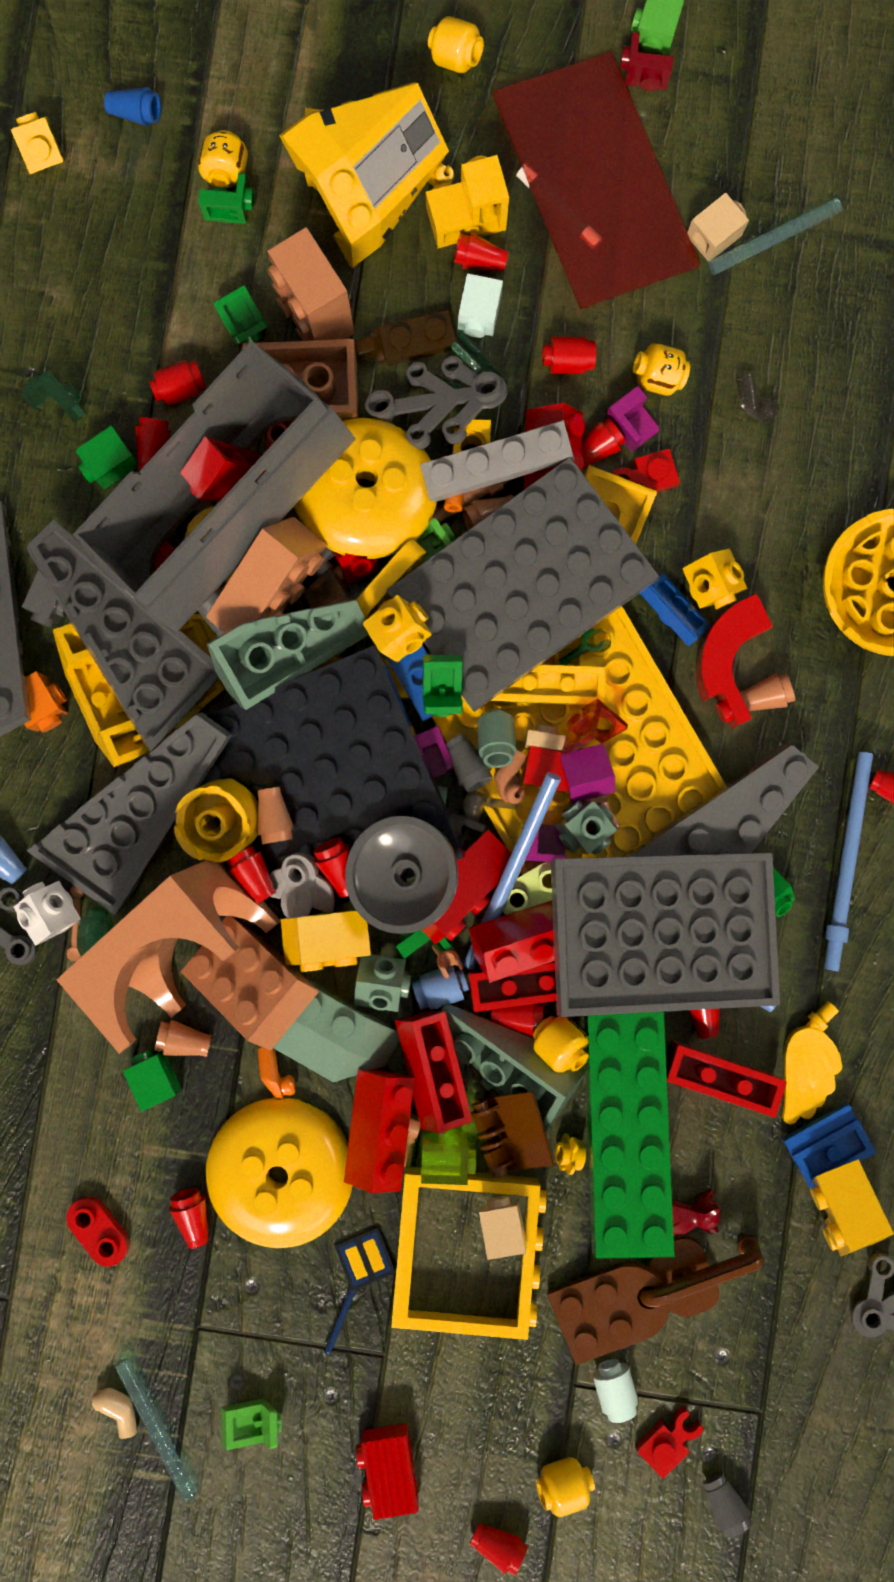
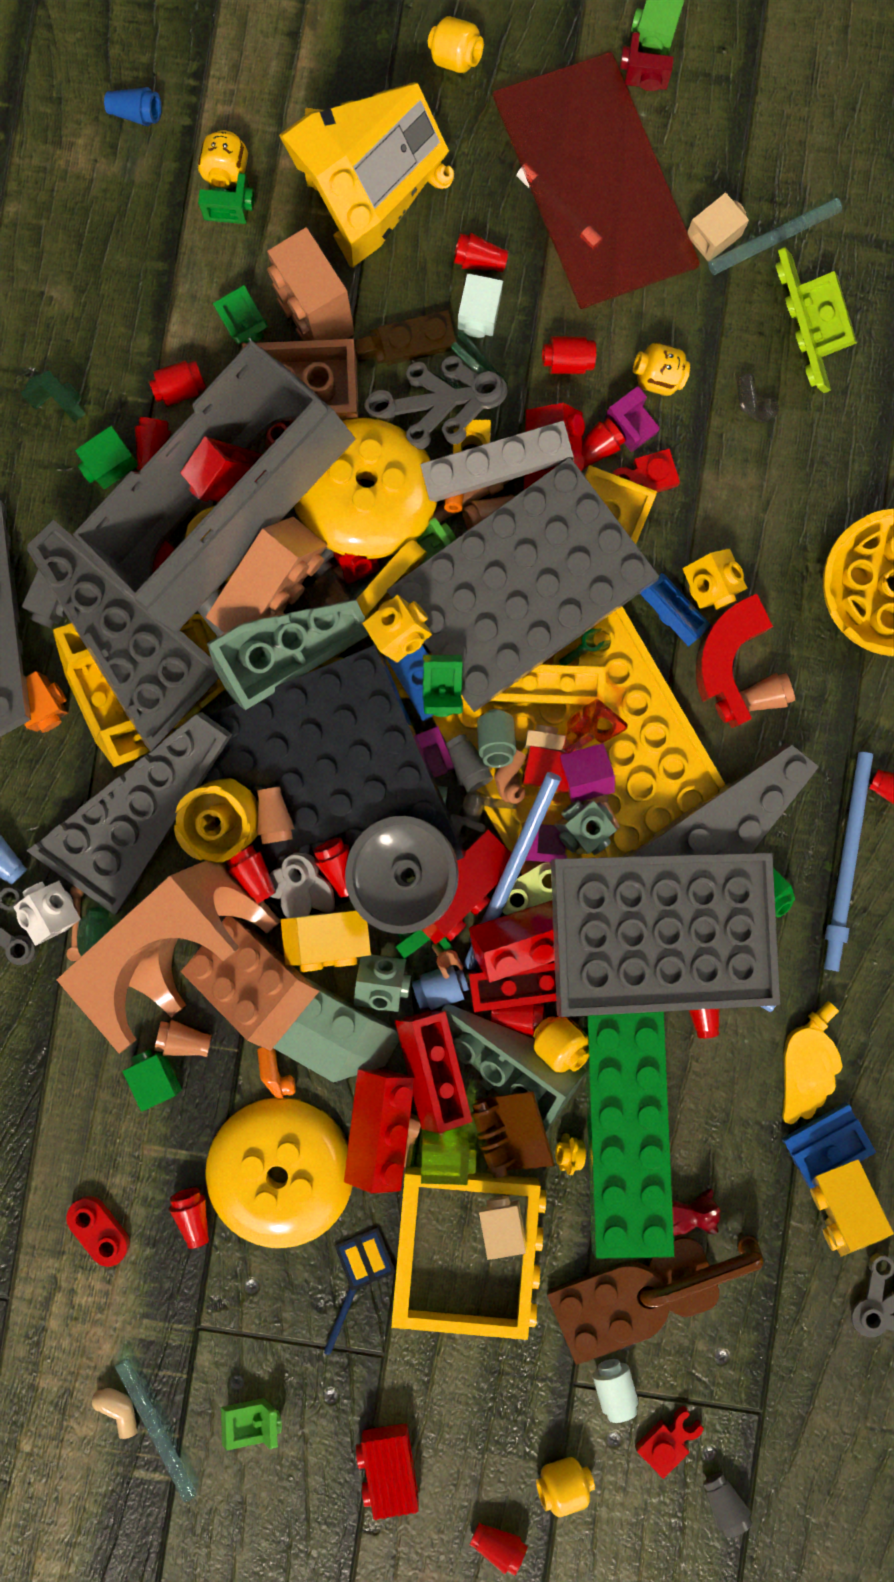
yellow bracket [11,112,64,174] -> none
yellow brick [426,155,509,248] -> none
red brick [666,1040,787,1118] -> none
none -> lime bracket [776,247,857,393]

